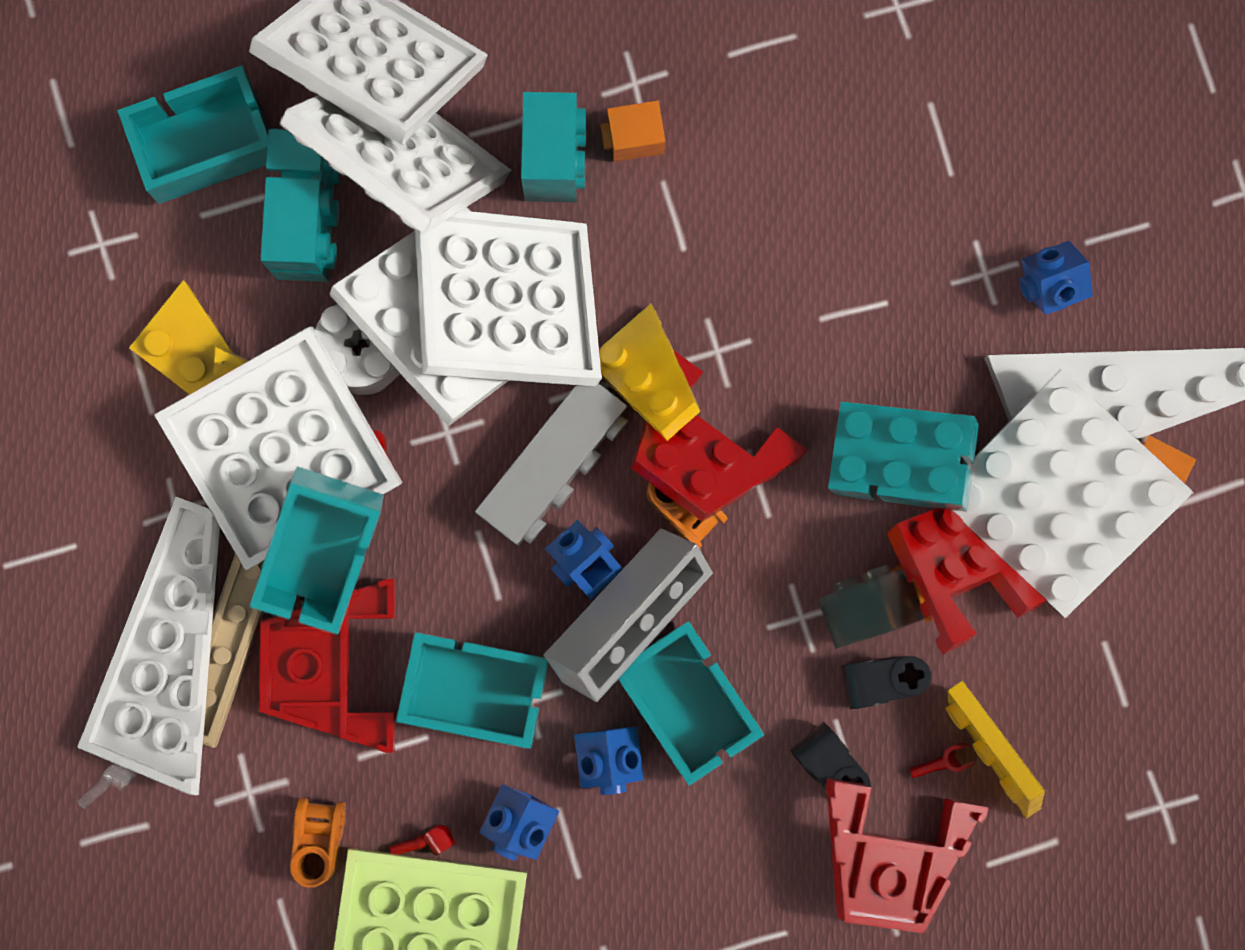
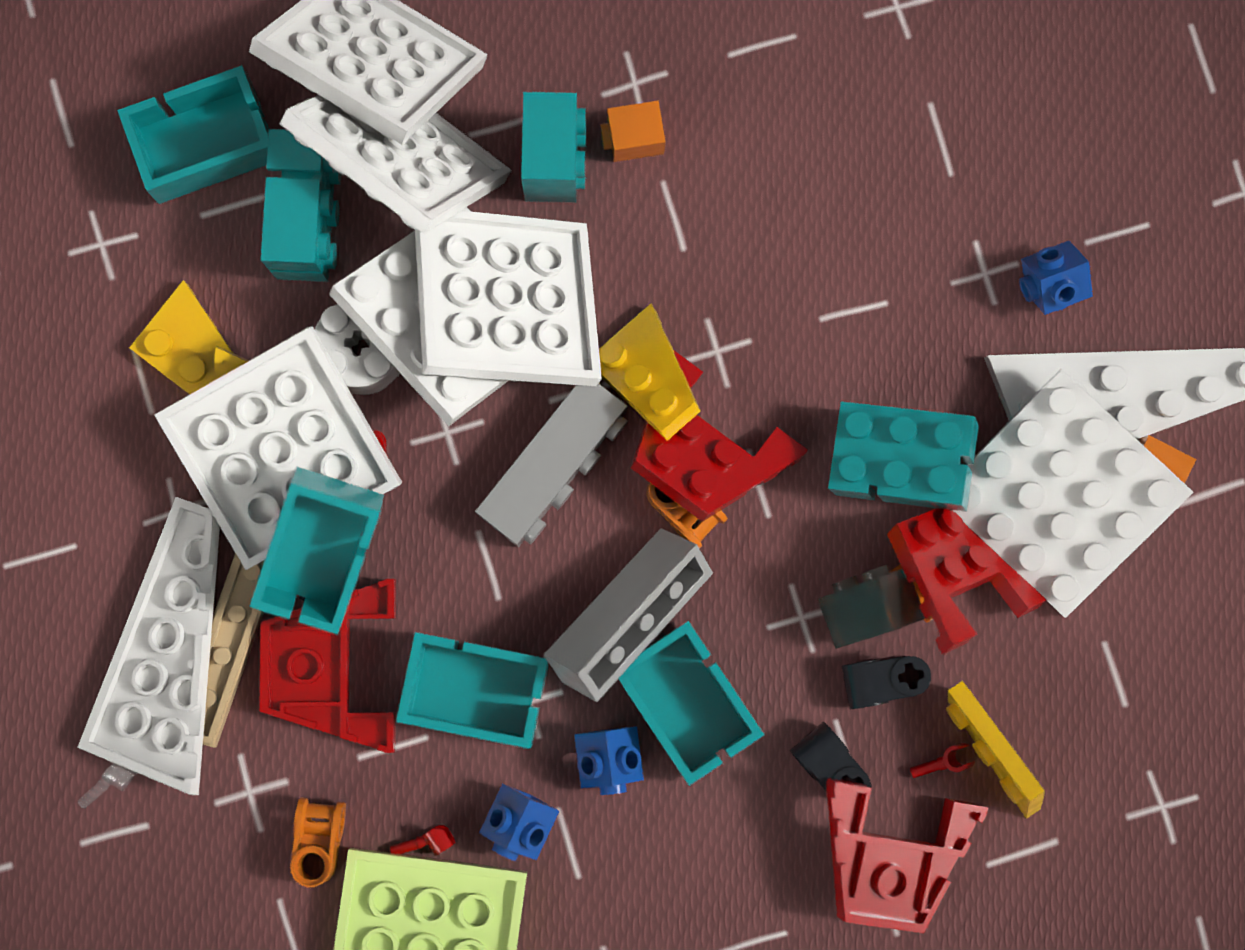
blue brick [545,519,623,600] -> none

